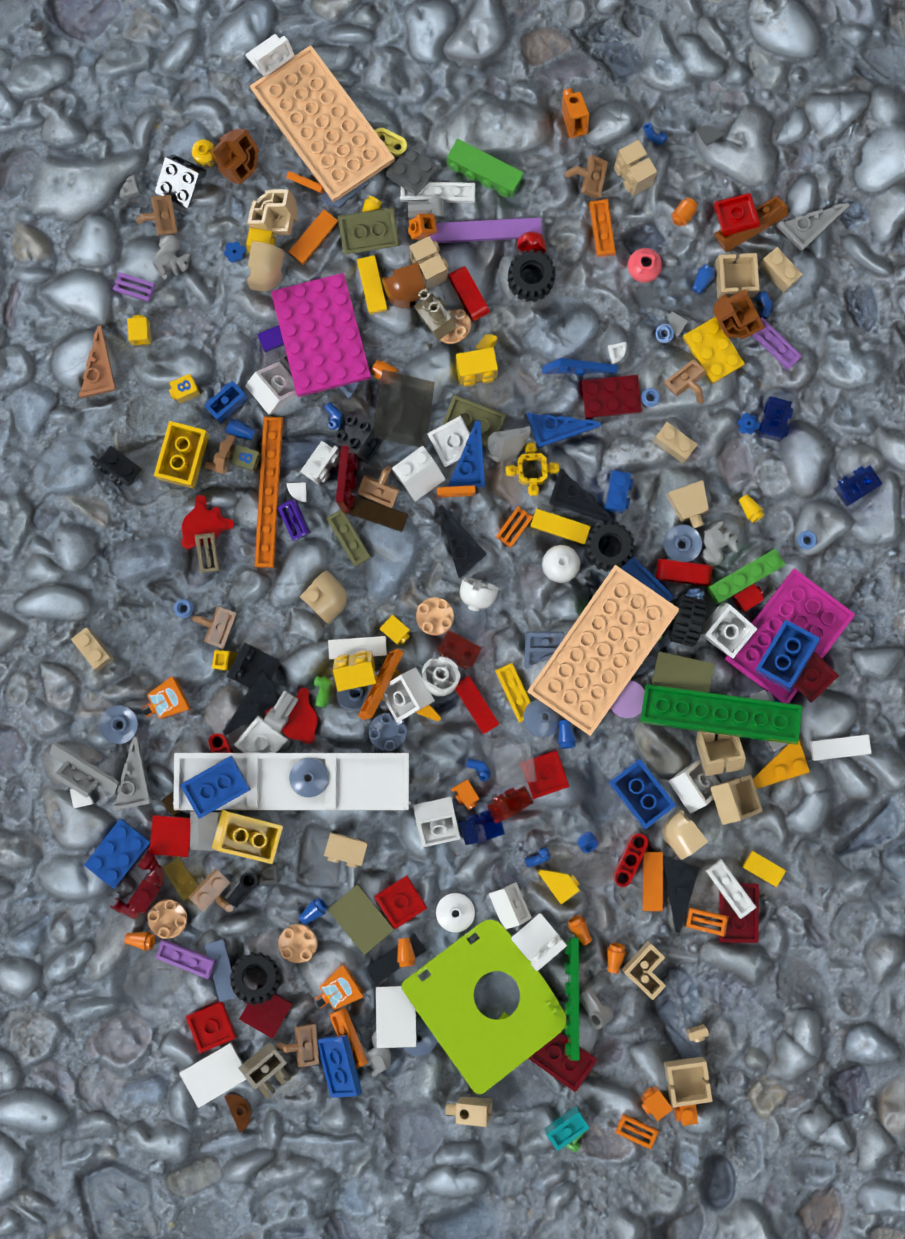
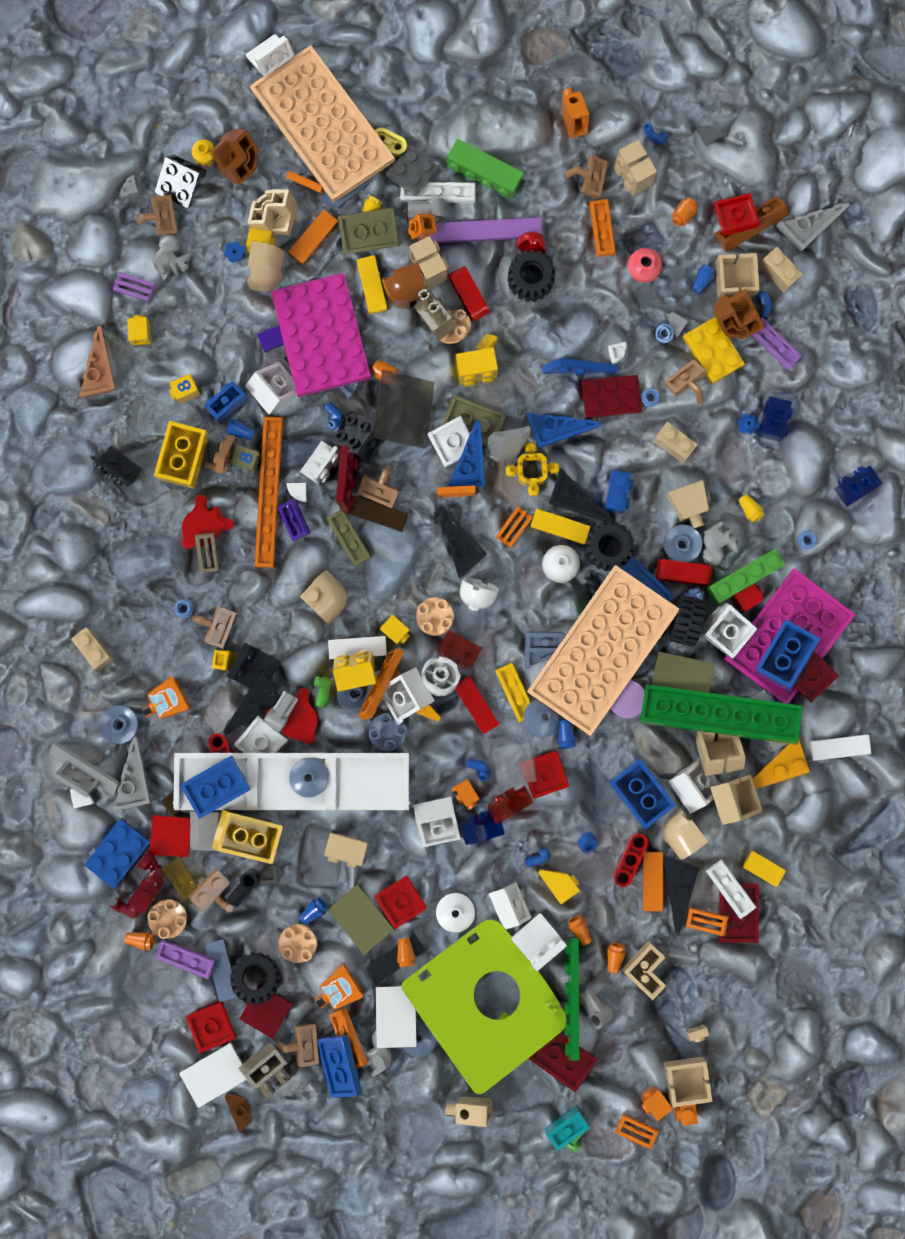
white slope [392,446,446,502] -> none

